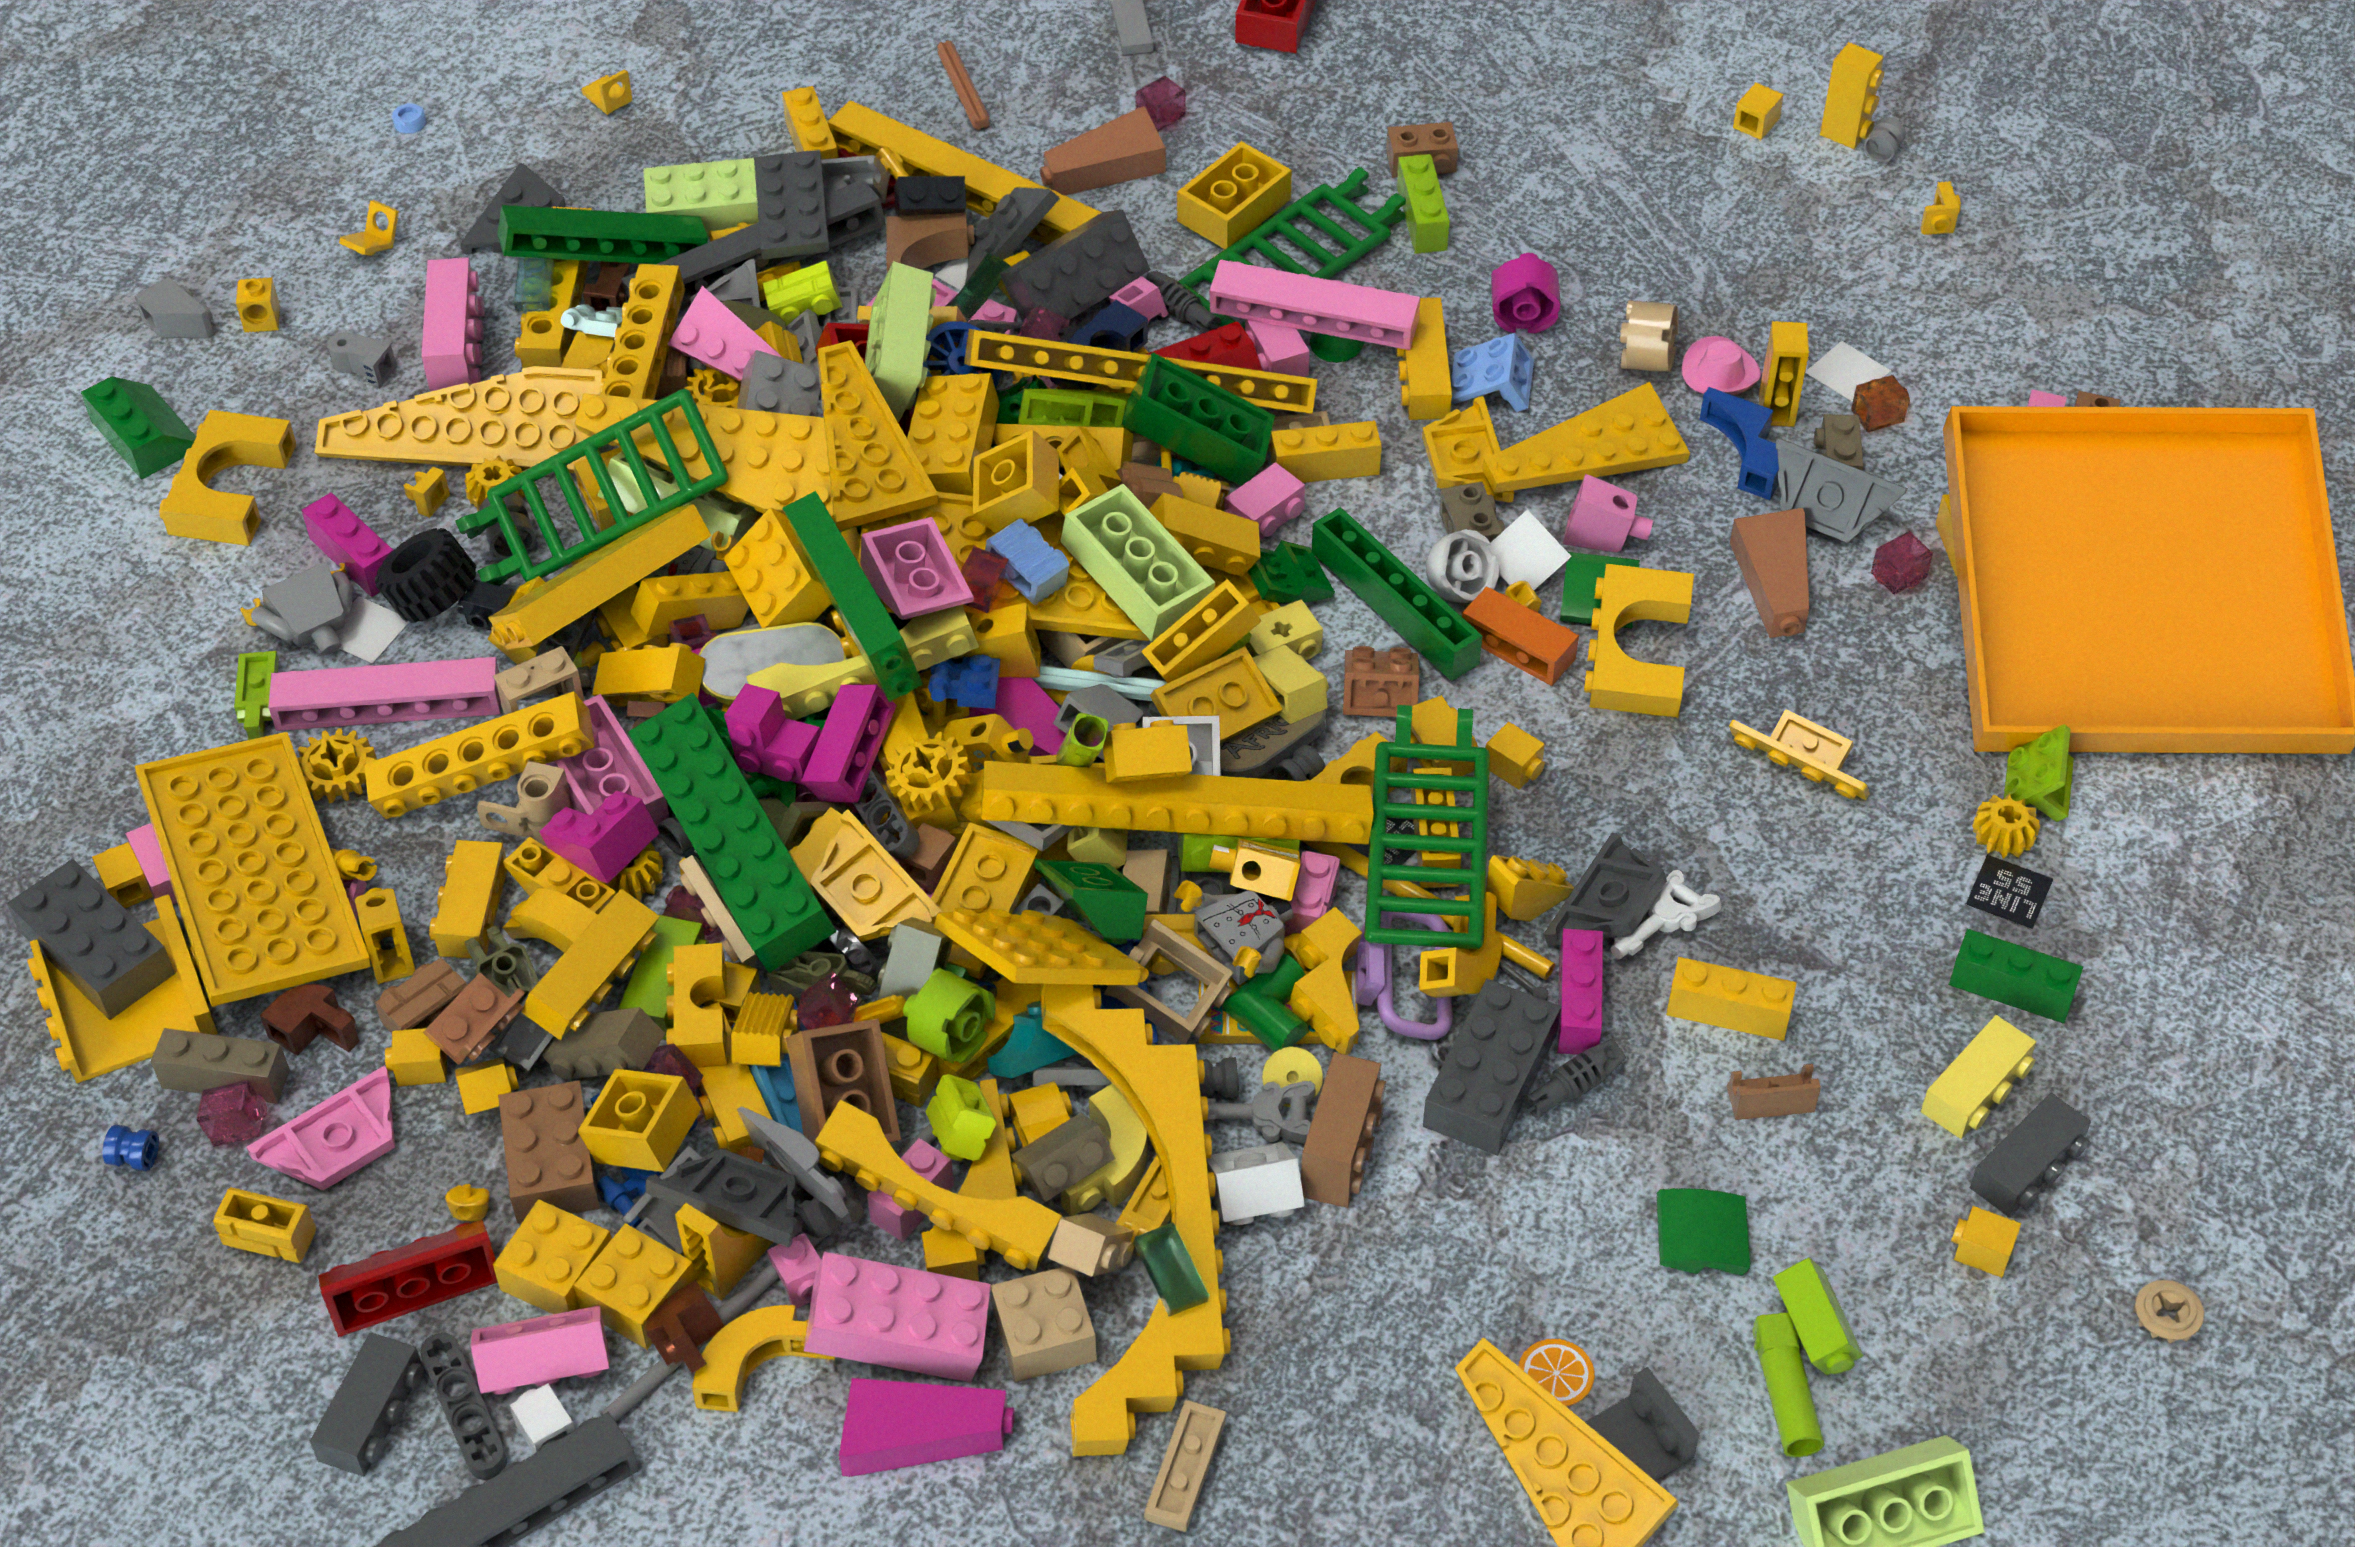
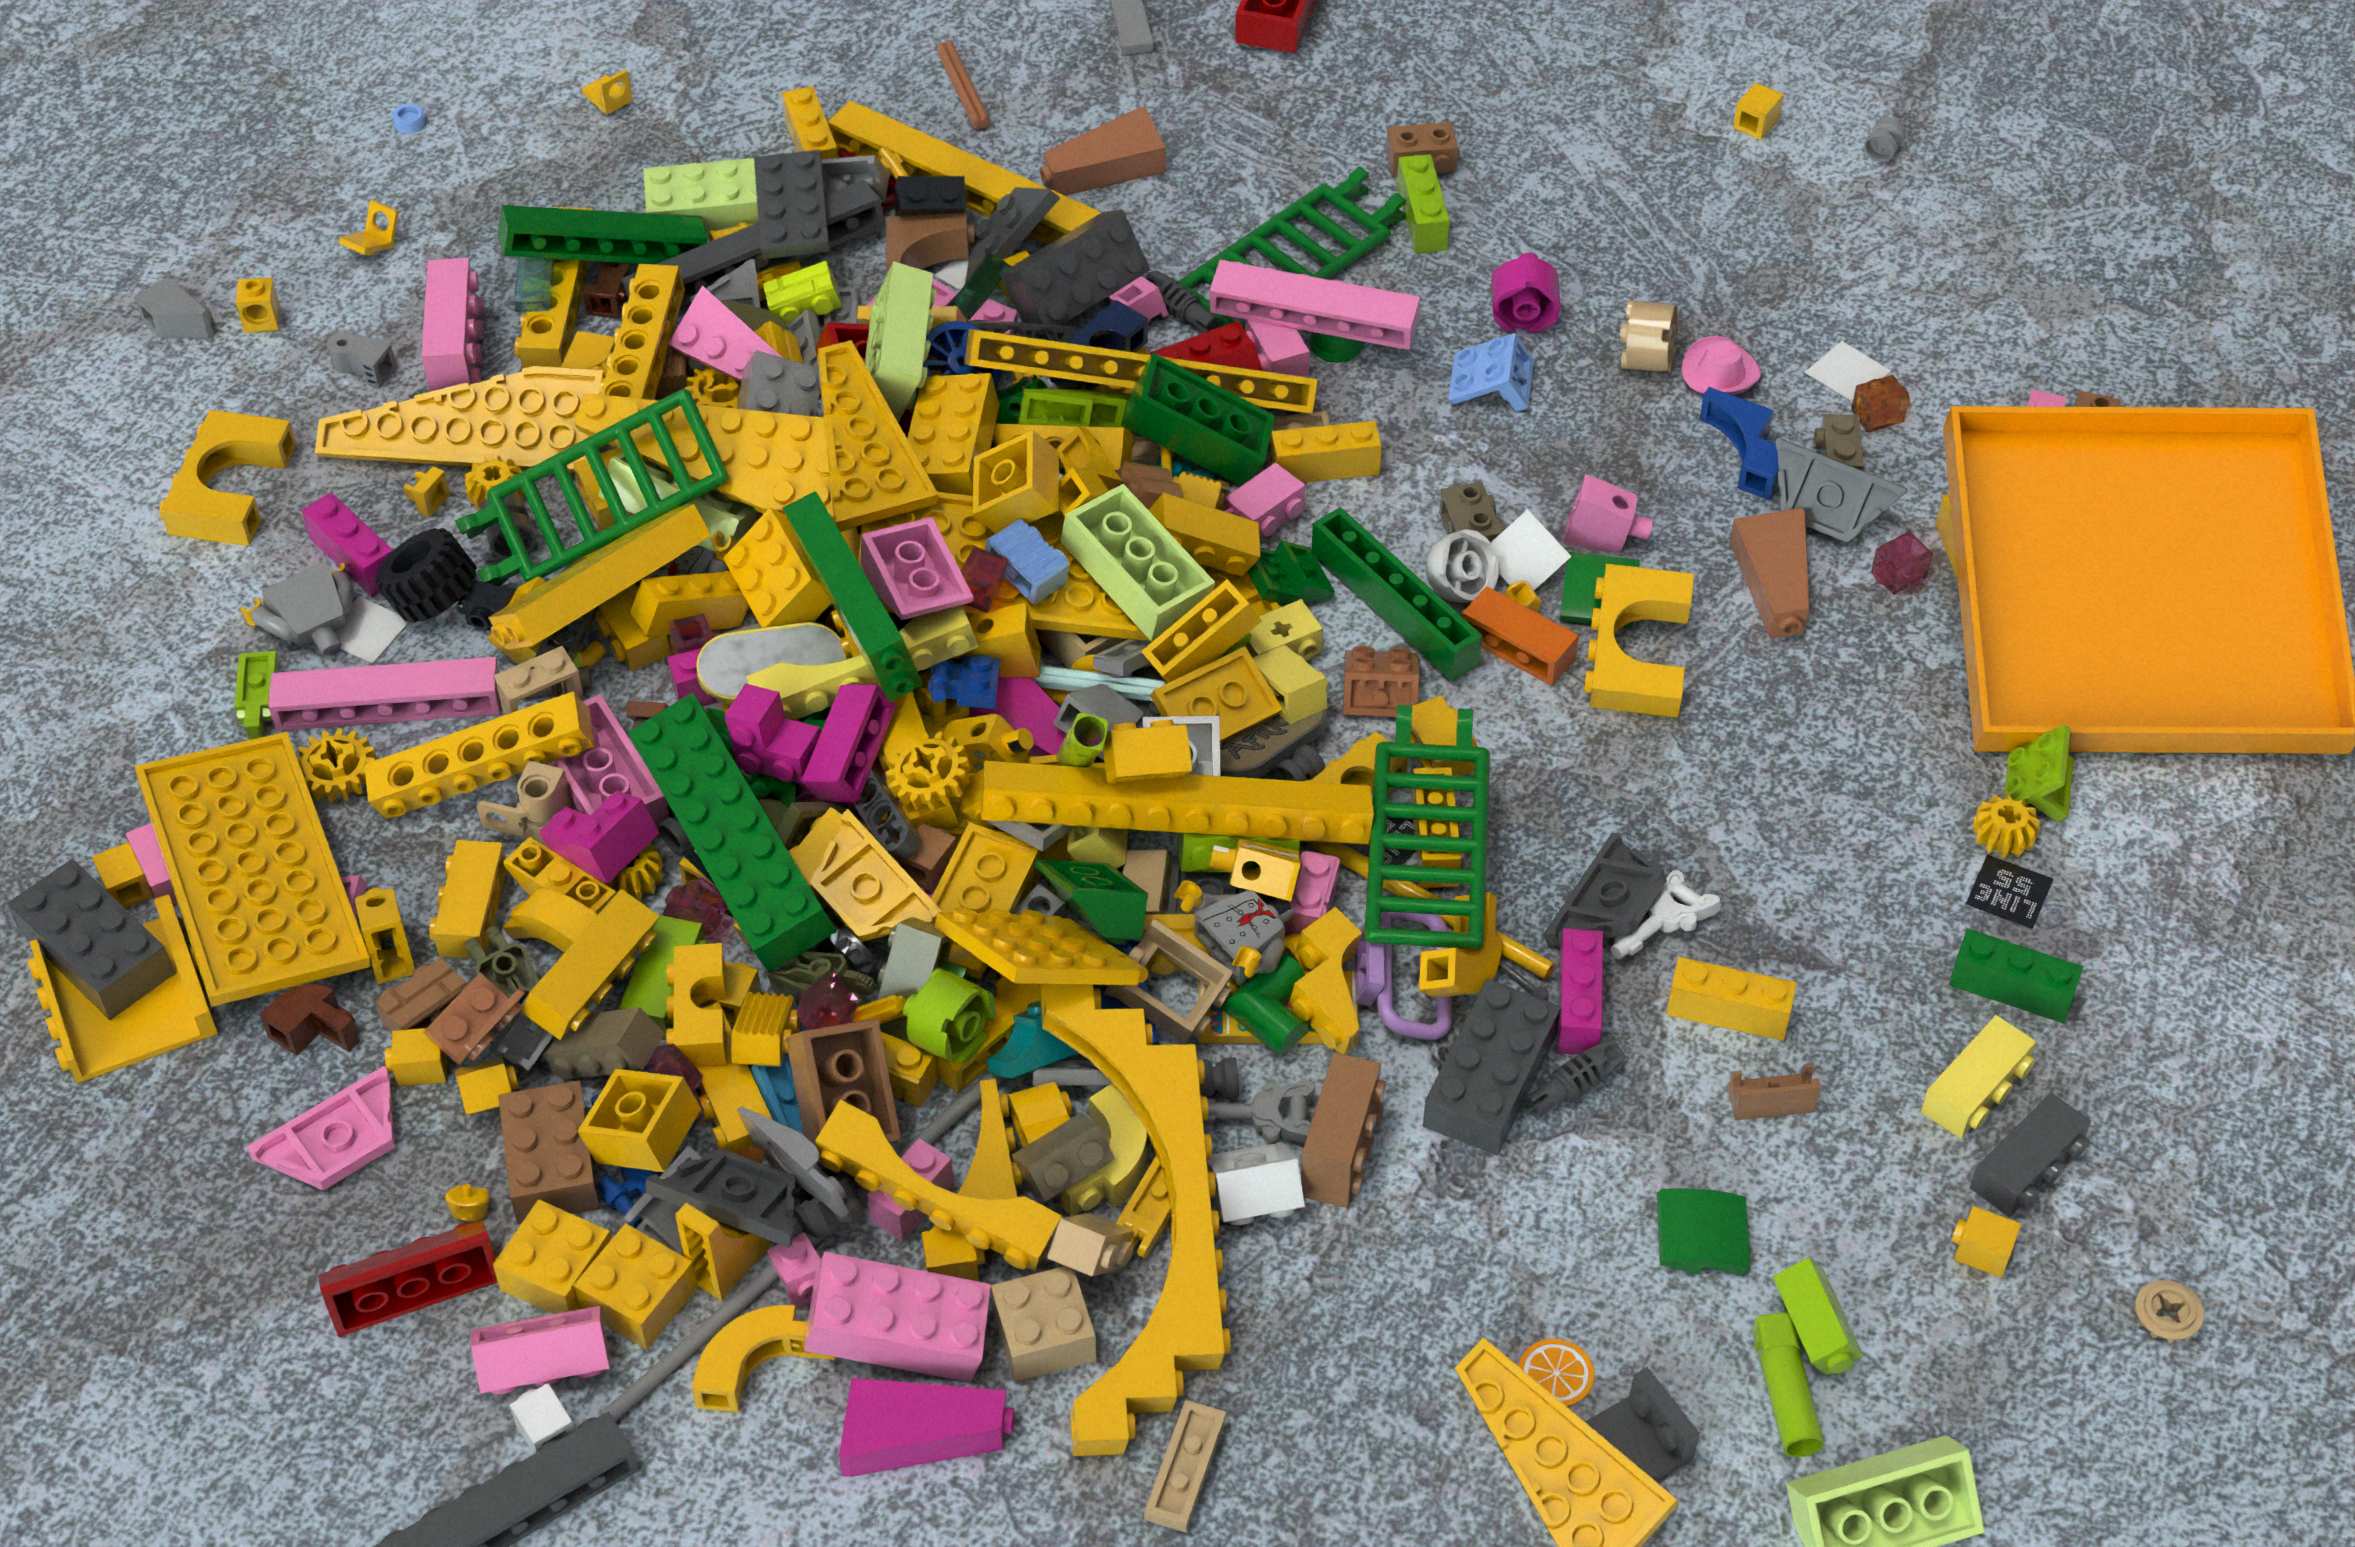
green slope [81,376,196,480] -> none
blue wheel [102,1124,159,1171] -> none
dark tan brick [151,1028,290,1104] -> none
clear pink brick [196,1080,267,1147] -> none
yellow brick [213,1187,316,1263] -> none
dark grey brick [309,1332,424,1477] -> none
yellow pin [330,848,377,881] -> none
dark grey beam [420,1333,507,1480] -> none
dark grey wing [460,163,566,255] -> none
light aqua plate [561,304,622,337] -> none
yellow brick [592,643,706,707] -> none
copper brick [645,1279,725,1373] -> none
tan plate [679,855,759,965] -> none
neon yellow brick [925,1074,997,1161] -> none
clear pink brick [1018,306,1070,342] -> none
clear green tile [1133,1223,1209,1316] -> none
clear pink brick [1135,75,1186,132] -> none
yellow brick [1177,141,1292,249] -> none
light yellow piece [1262,1047,1323,1107] -> none
yellow brick [1396,297,1452,420] -> none
yellow wing [1422,396,1514,503] -> none
yellow wing [1482,382,1690,494] -> none
yellow brick [1485,721,1545,790] -> none
yellow slope [1486,855,1574,922] -> none
yellow bracket [1729,709,1870,800] -> none
yellow brick [1758,321,1809,427] -> none
yellow brick [1820,42,1885,149] -> none
yellow bracket [1920,181,1961,235] -> none

